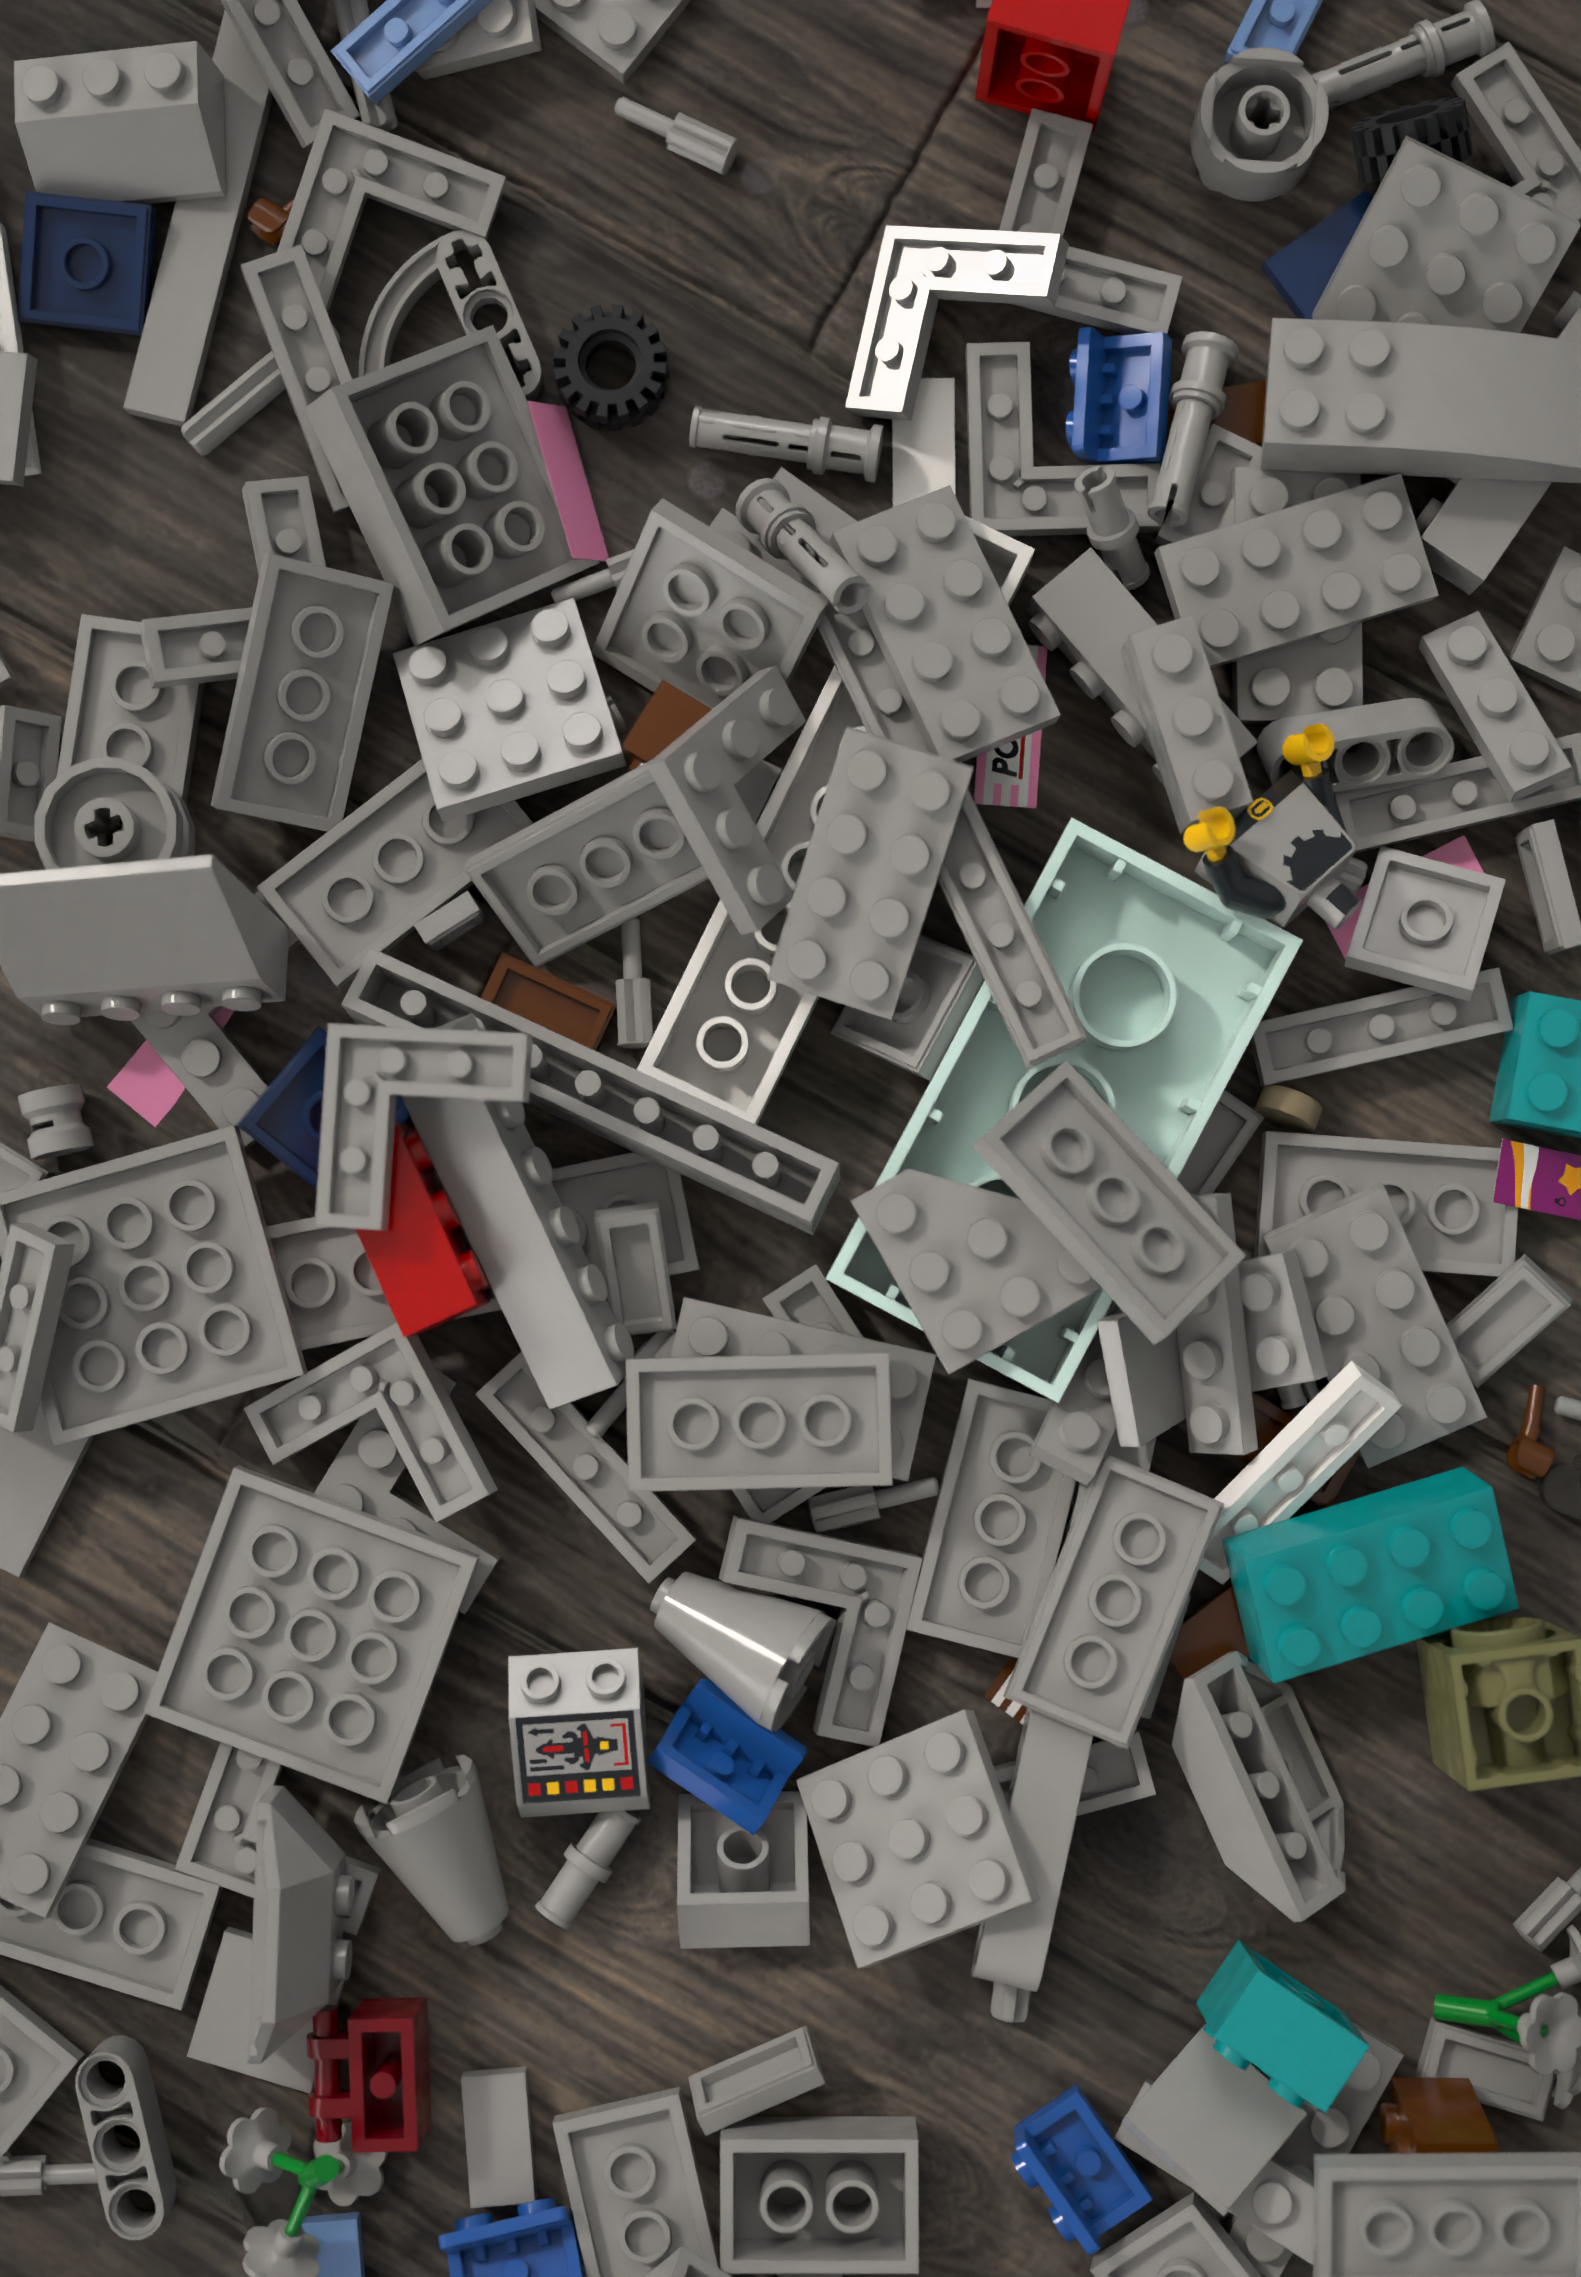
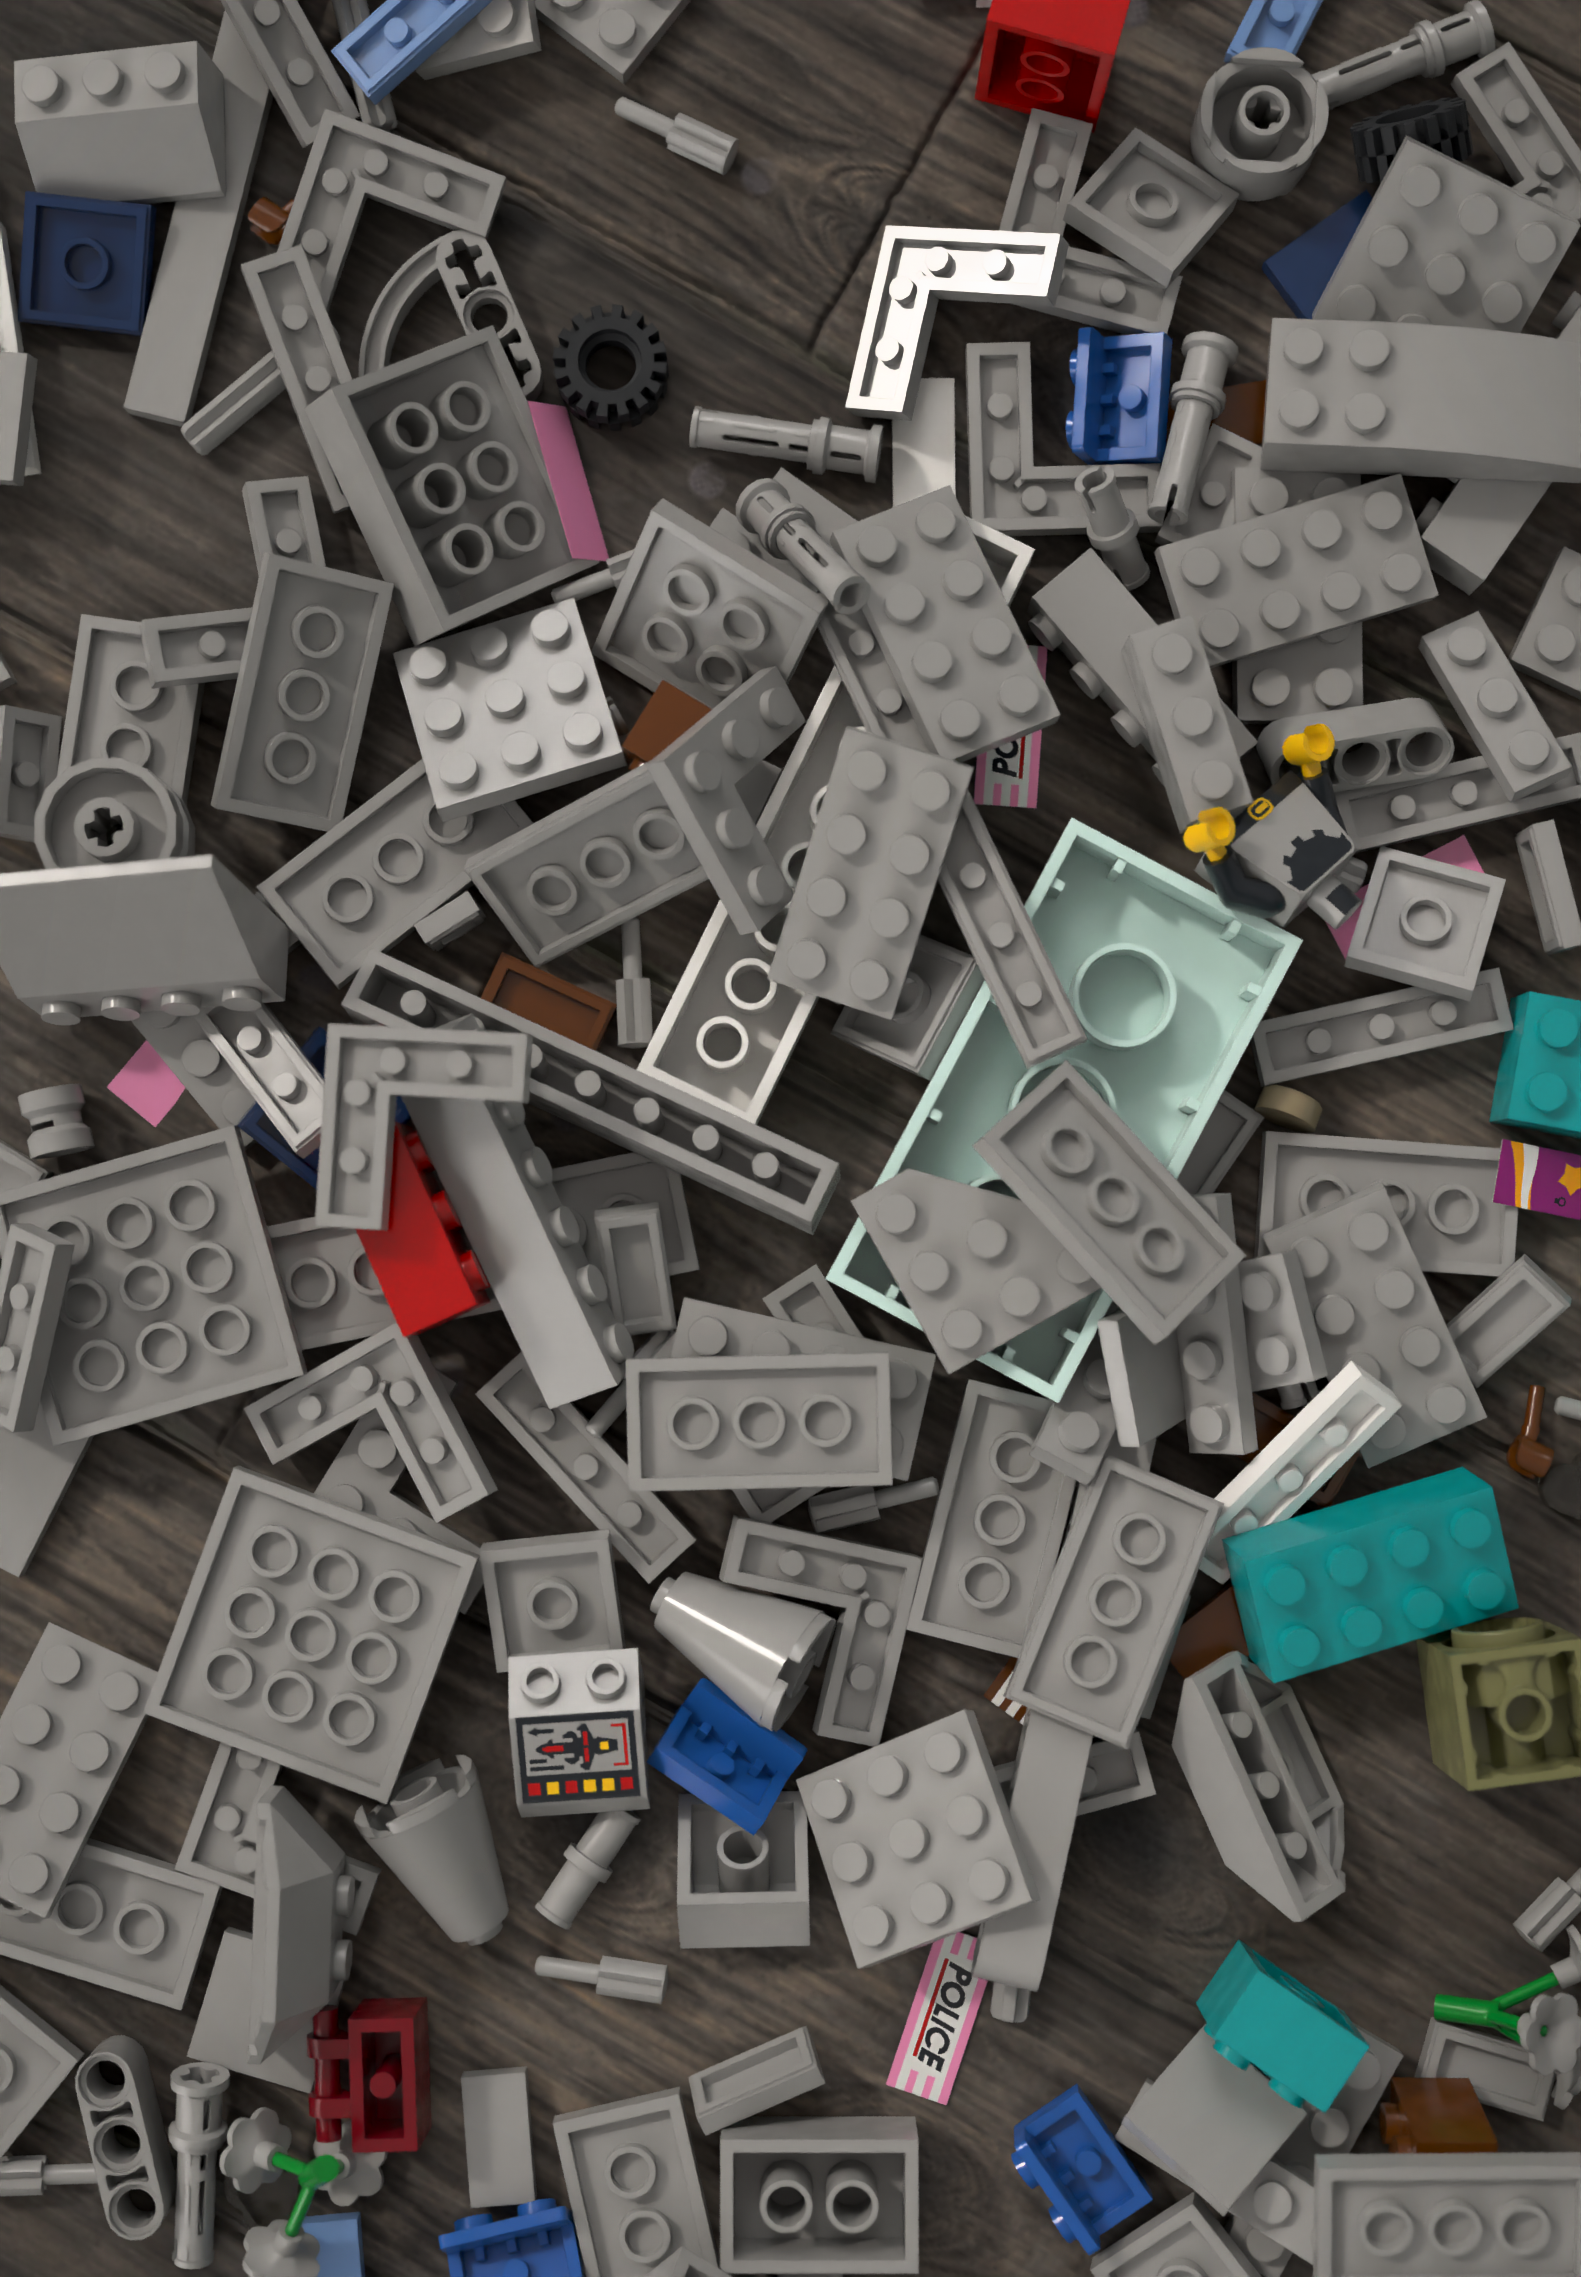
none -> light grey pin [168,2062,230,2269]
none -> light grey tile [192,1003,324,1159]
none -> light grey plate [479,1529,626,1673]
none -> light grey axle [535,1956,668,2004]
none -> sticker [886,1932,988,2105]
none -> light grey plate [1063,127,1240,288]

